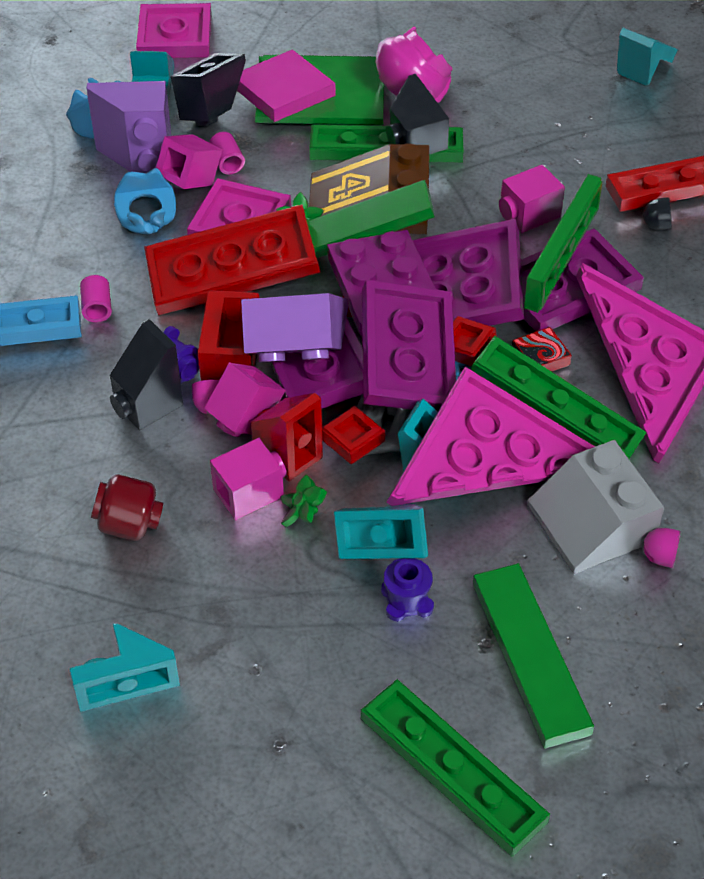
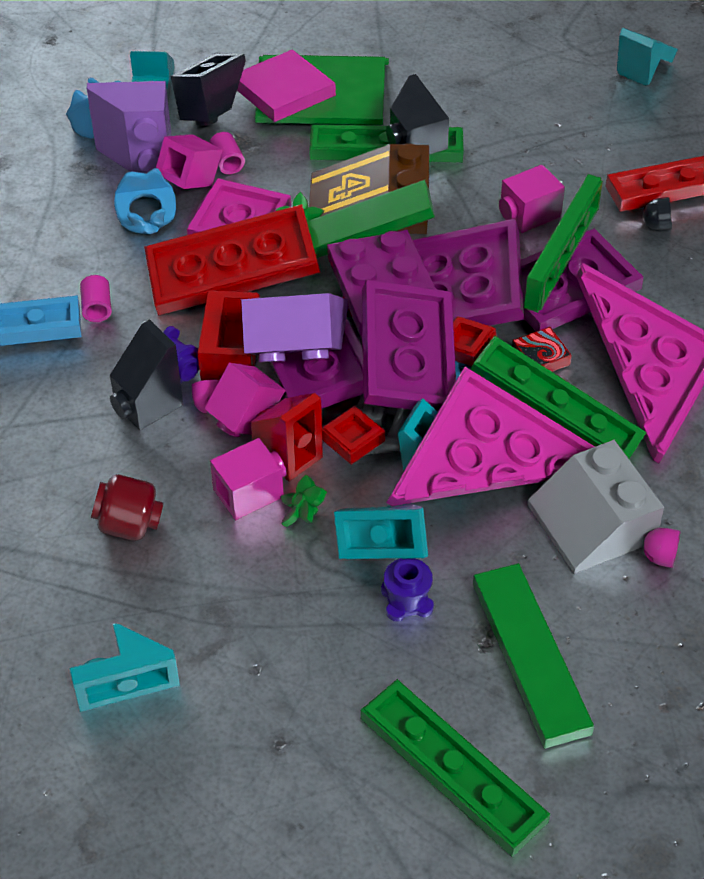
dark pink tile [136,3,212,58] -> none
dark pink helmet [375,26,452,103] -> none

